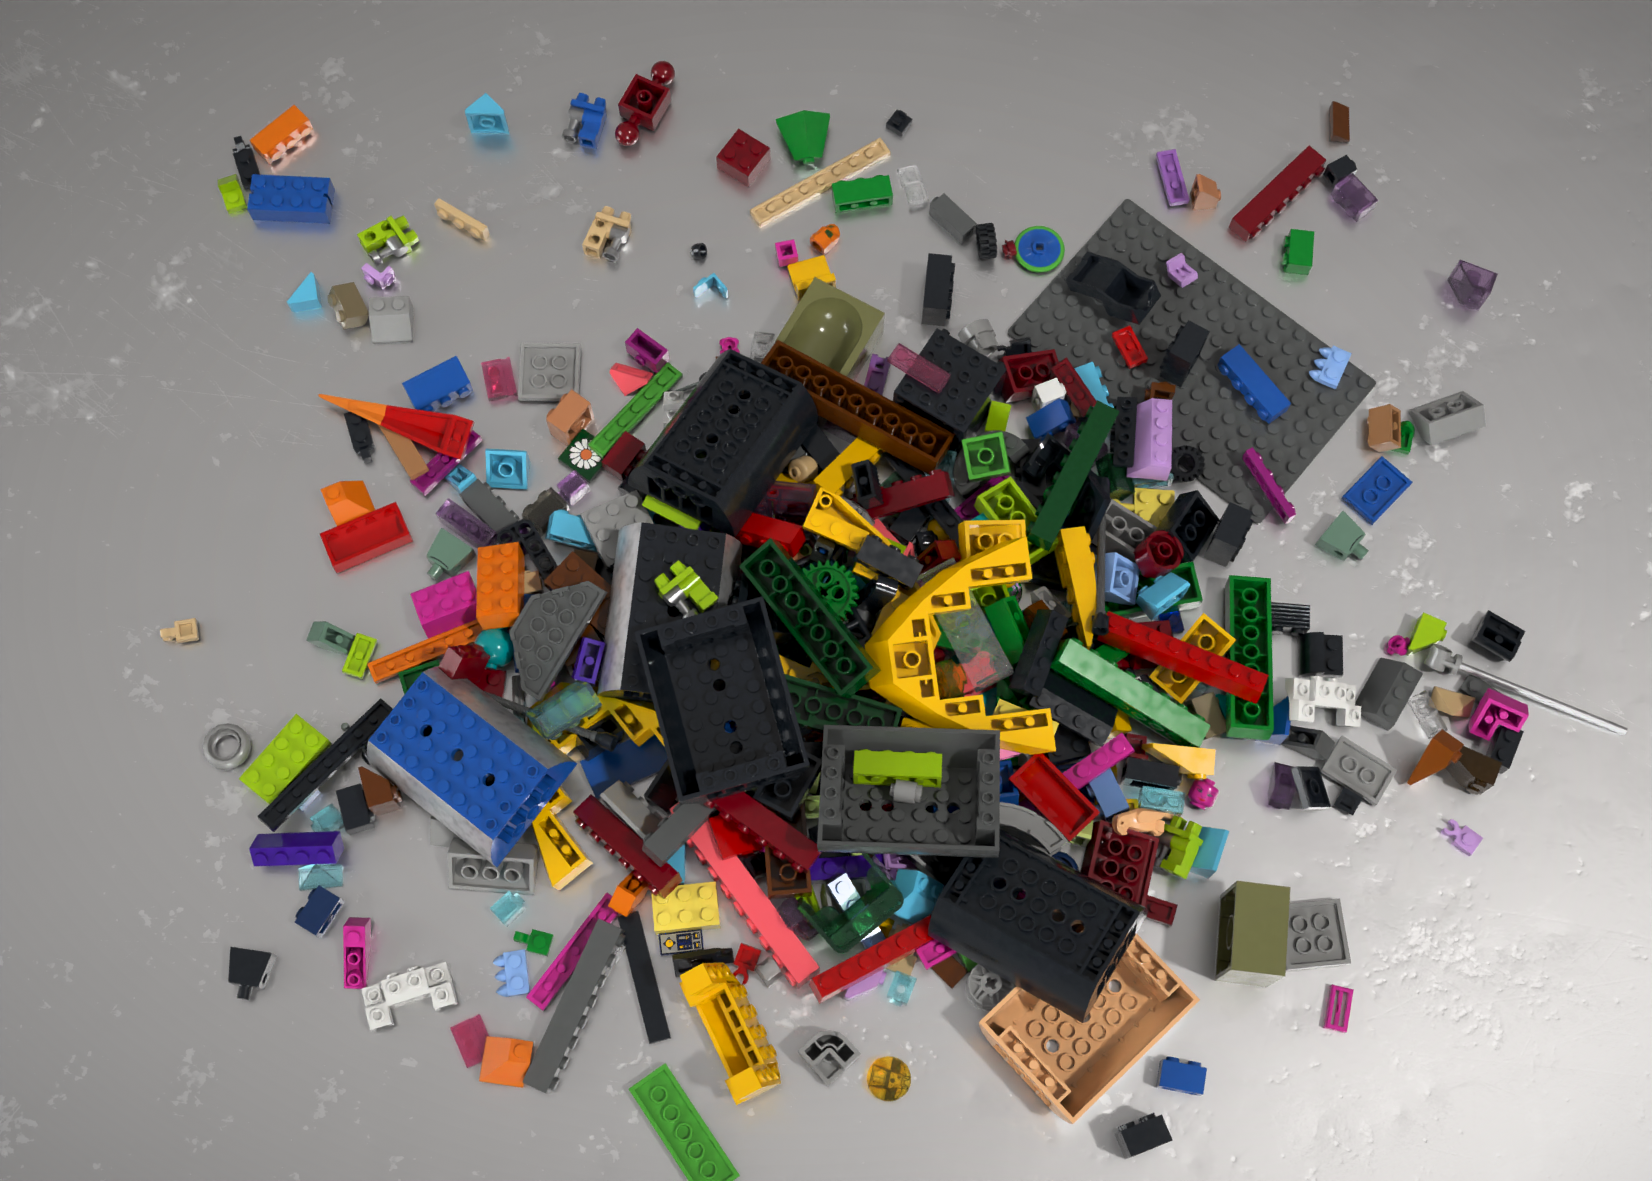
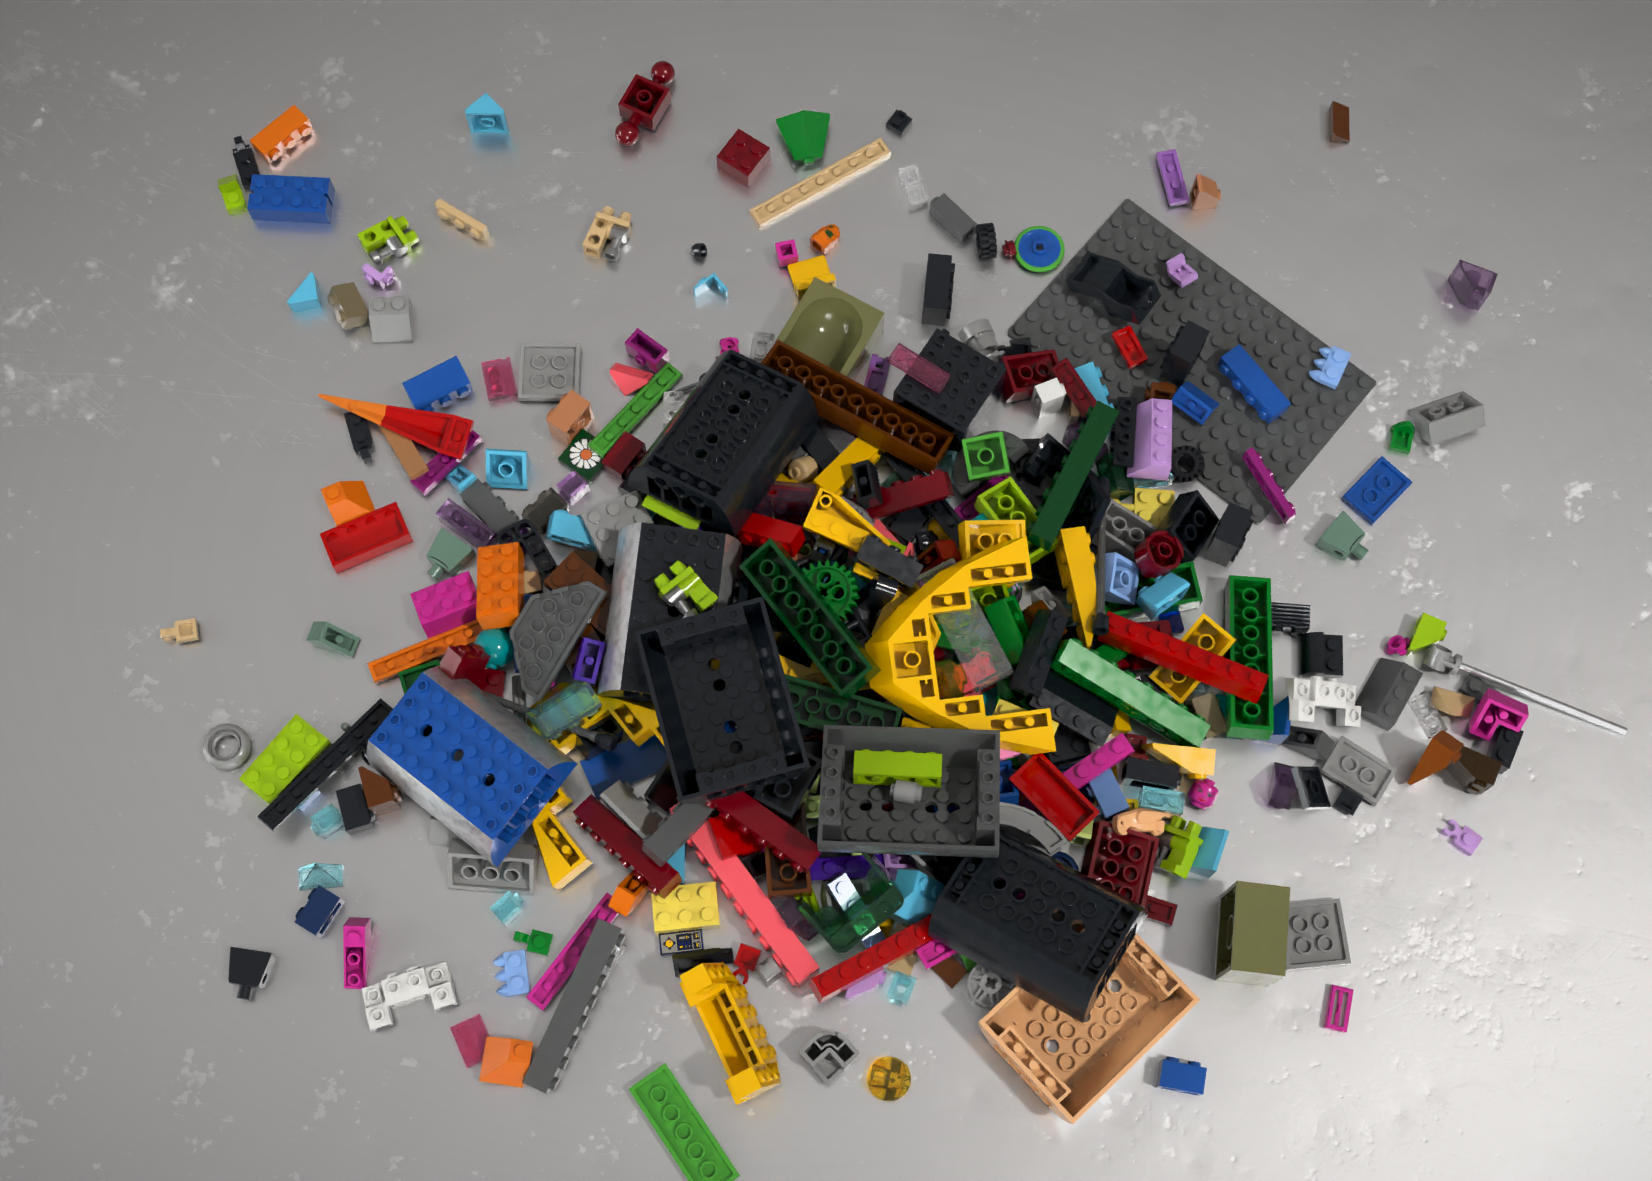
dark purple brick [249,831,344,866] -> none
lime plate [342,633,377,679] -> none
blue hips [562,93,607,149] -> none
black tile [618,911,671,1044] -> none
green brick [832,175,893,213] -> none
lime slope [985,401,1011,432] -> none
blue brick [1026,398,1076,439] -> none
black brick [1114,1113,1172,1159] -> none
dark red brick [1229,145,1326,242] -> none
green brick [1282,229,1314,275] -> none
black brick [1323,155,1358,189] -> none
clear purple brick [1331,173,1378,222] -> none
medium nougat brick [1367,404,1401,453] -> none
black brick [1472,610,1525,662] -> none
none -> blue panel [1171,381,1220,425]

